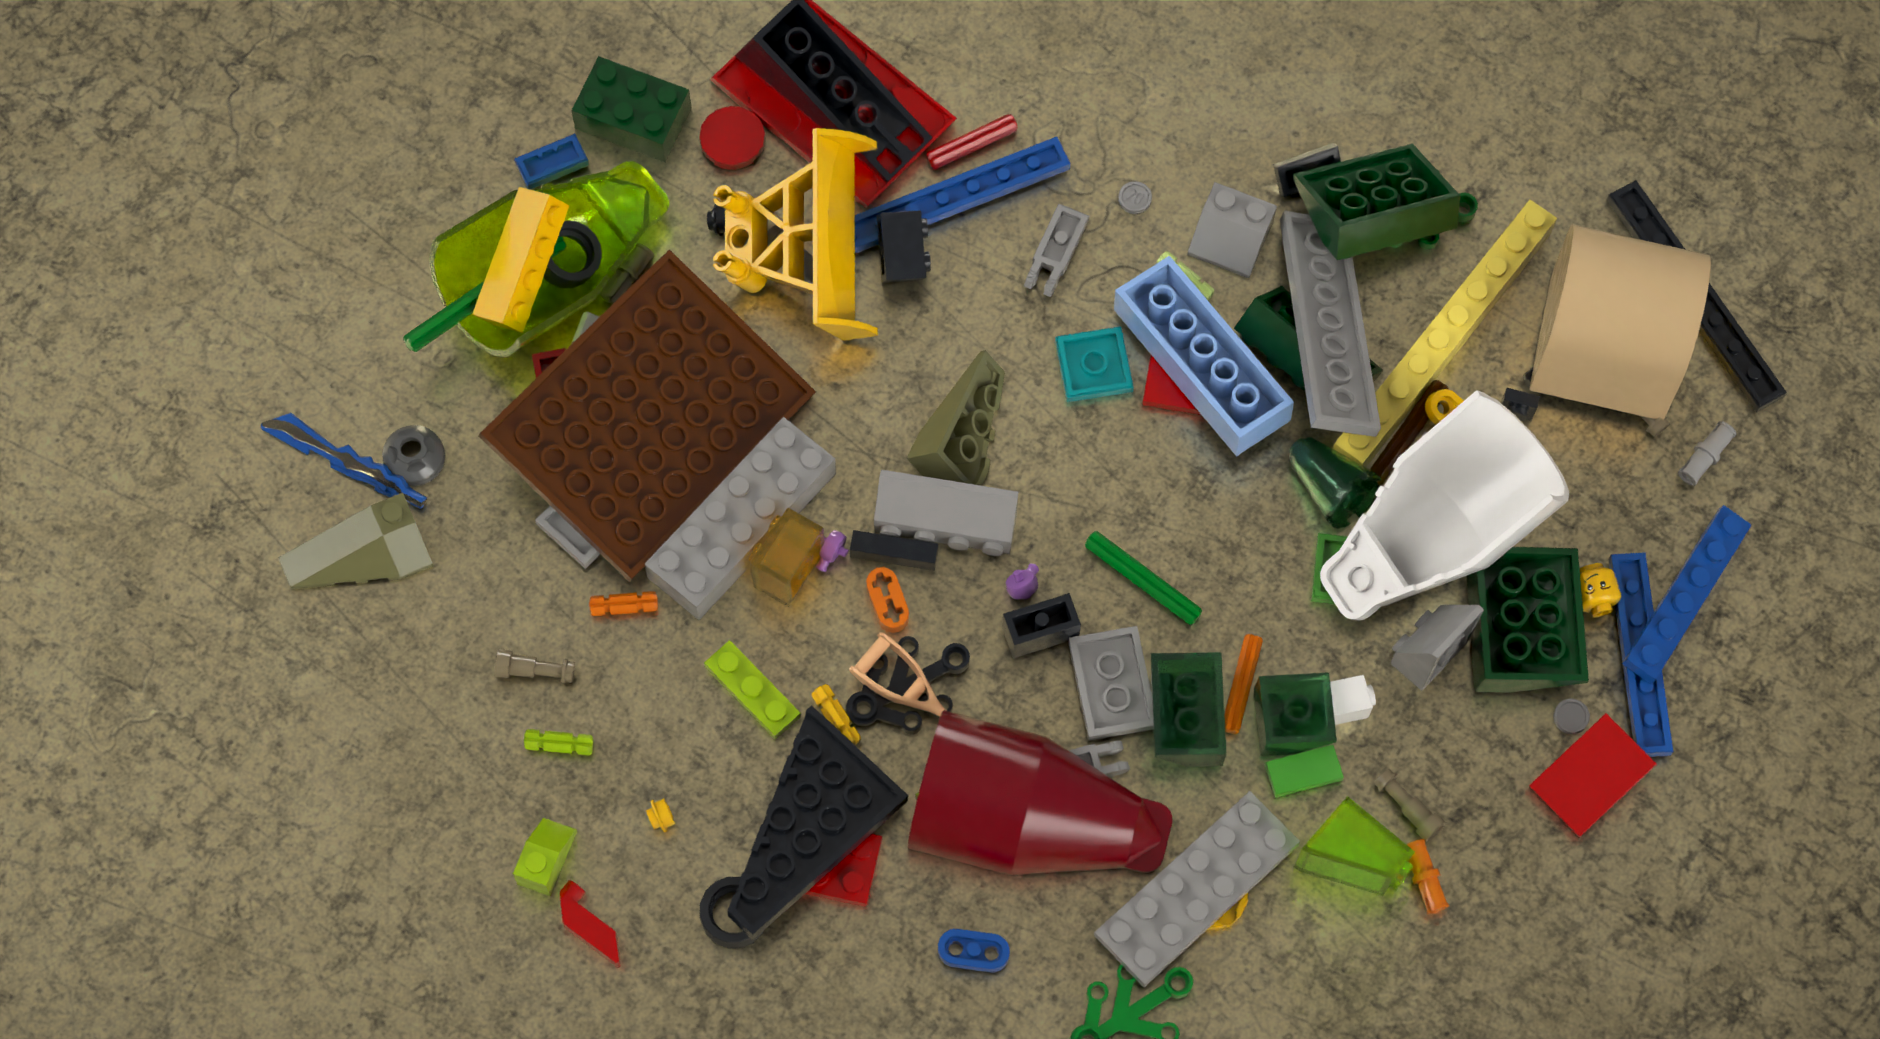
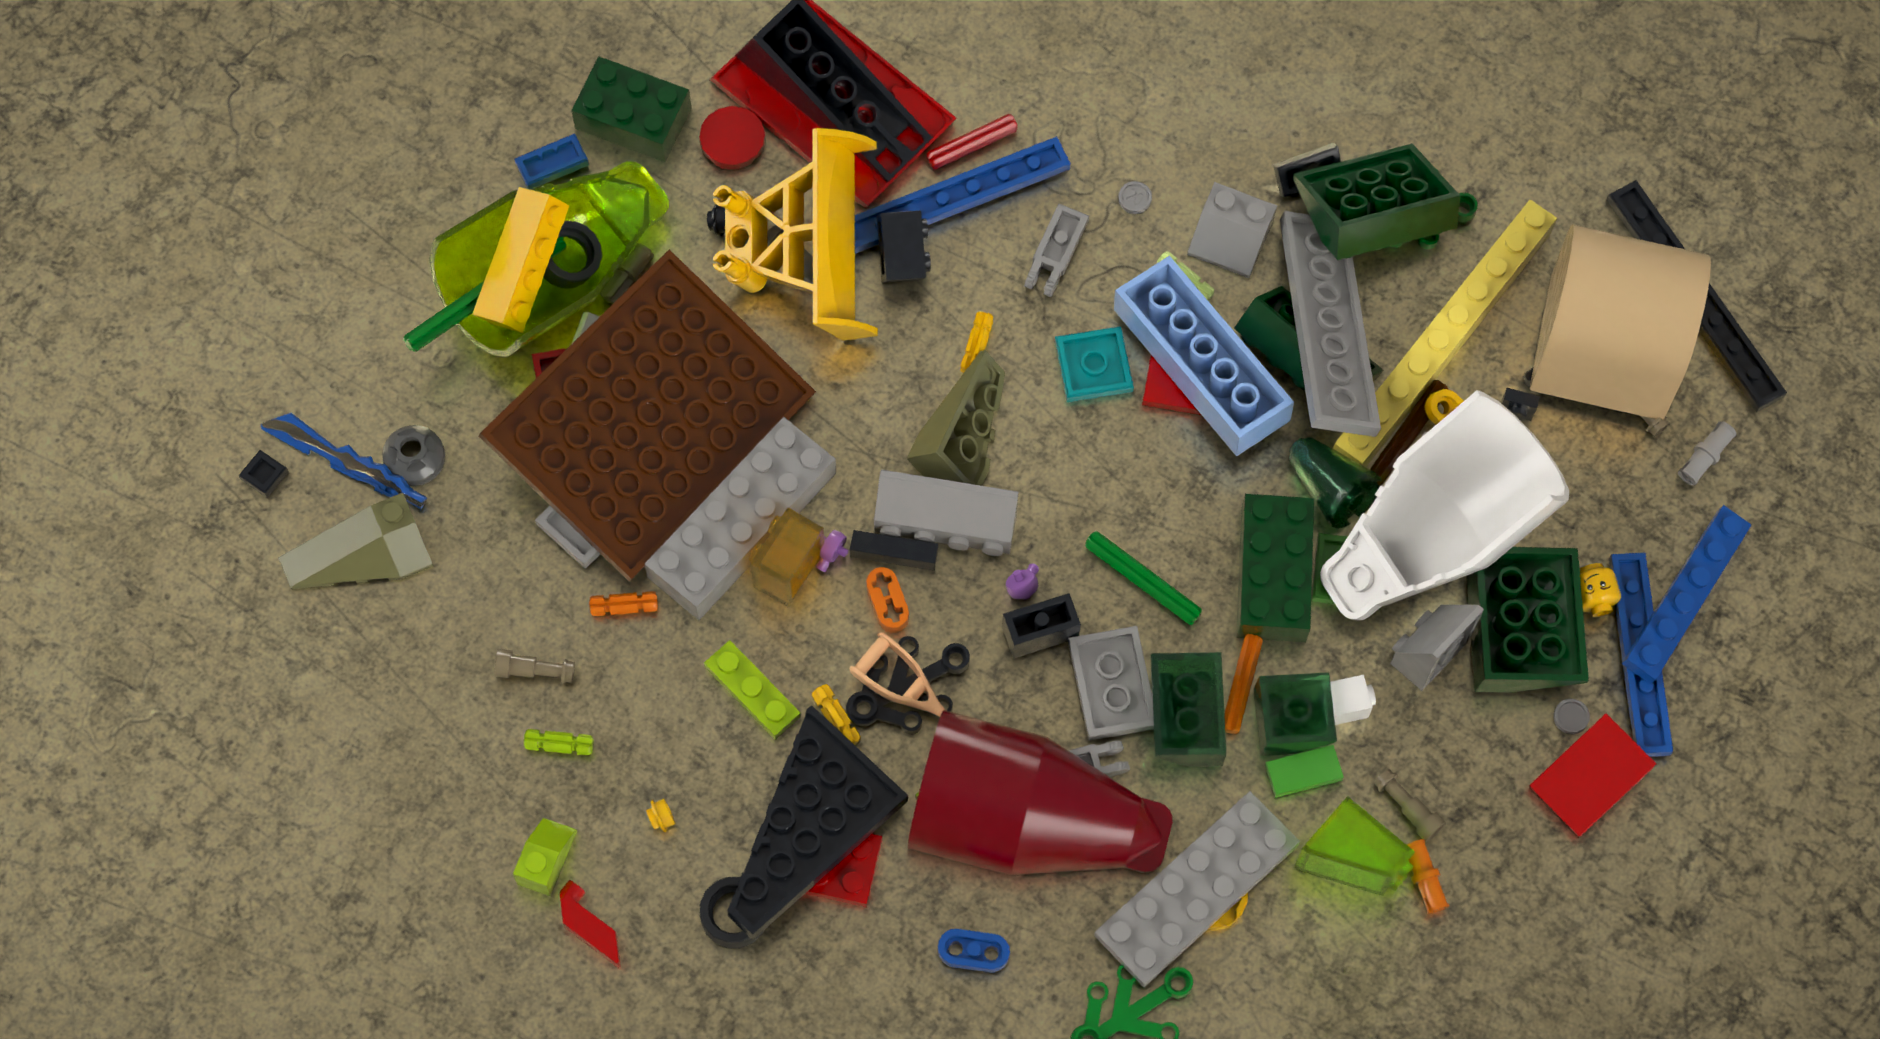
none -> black tile [238,450,289,498]
none -> yellow axle [960,311,993,373]
none -> dark green brick [1236,494,1314,643]

